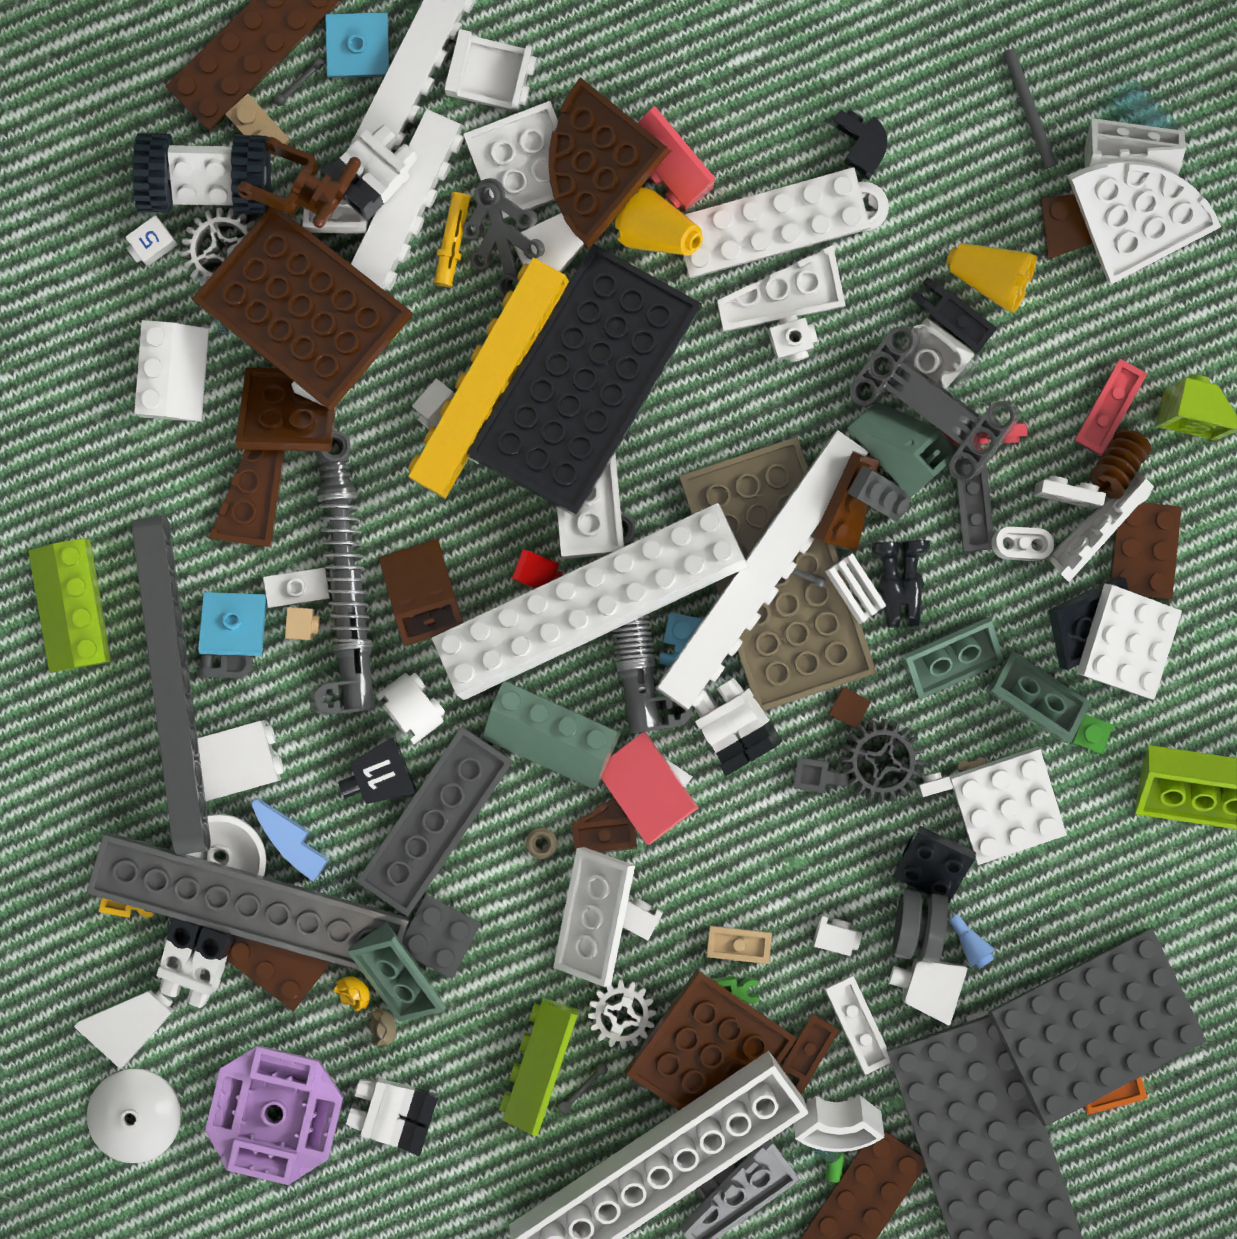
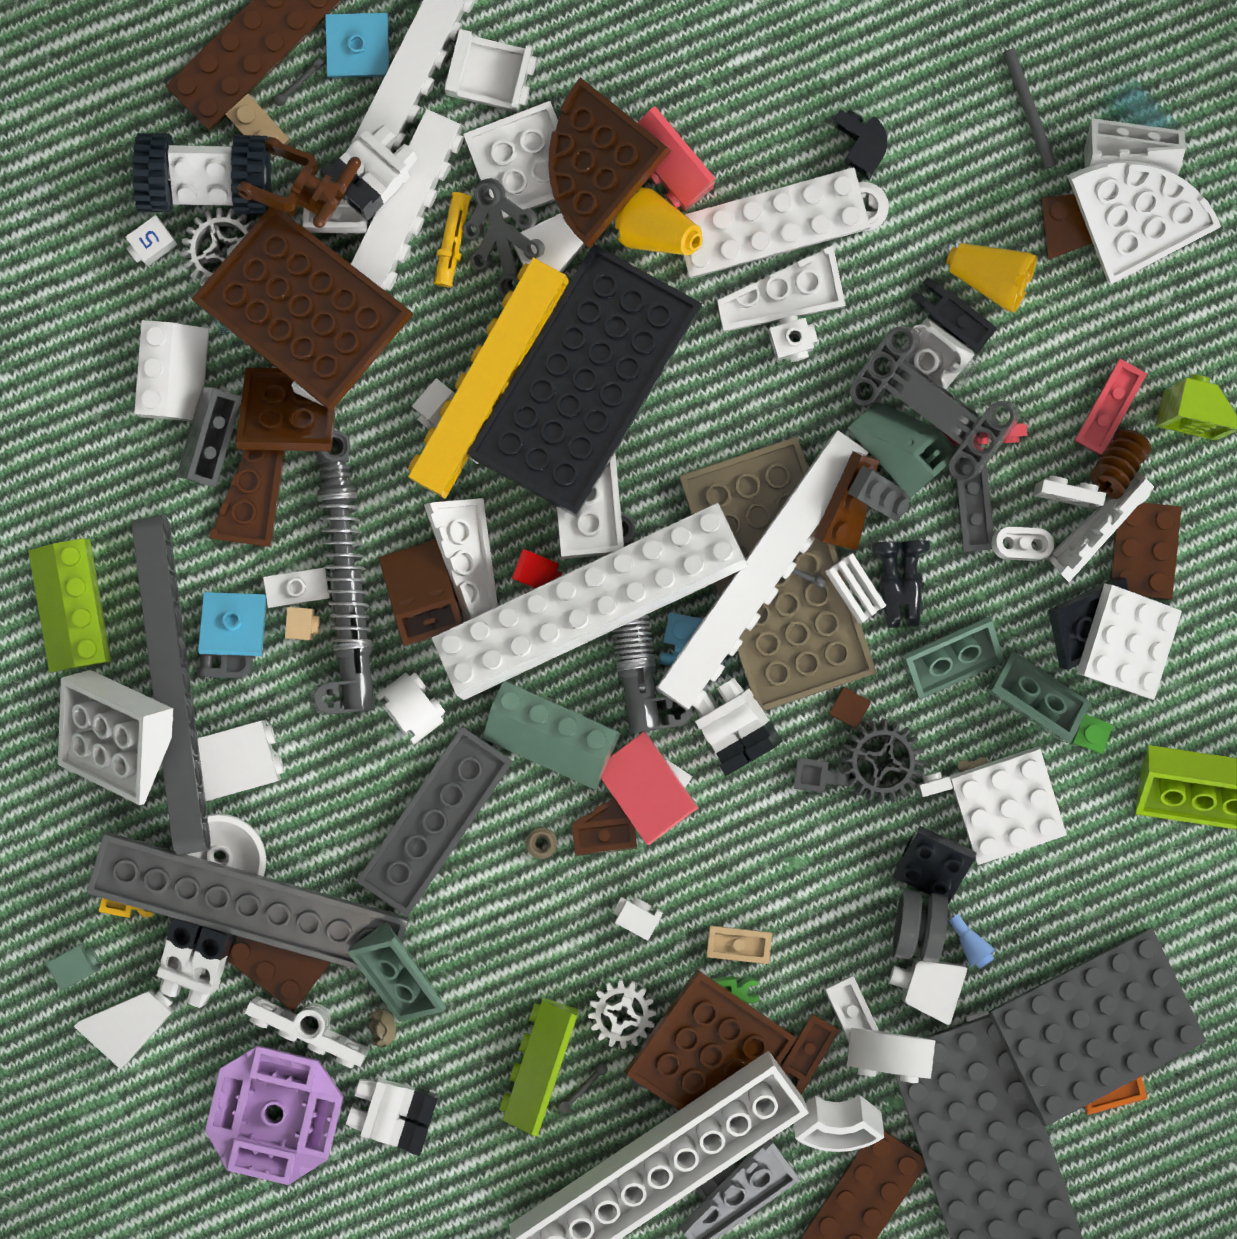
white dish [87,1068,181,1163] -> none
light blue slope [251,798,330,882] -> none
yellow plate [334,976,370,1011] -> none
black torso [338,737,417,804] -> none
dark grey plate [402,894,482,979] -> none
white plate [553,847,635,987] -> none
white brick [812,914,862,956] -> none
arm [813,1148,844,1183] -> none
none -> sand green brick [46,943,99,991]
none -> white slope [58,670,173,805]
none -> dark grey brick [176,387,242,487]
none -> white plate [244,996,370,1068]
none -> white wing [424,498,498,621]
none -> white brick [847,1028,935,1083]

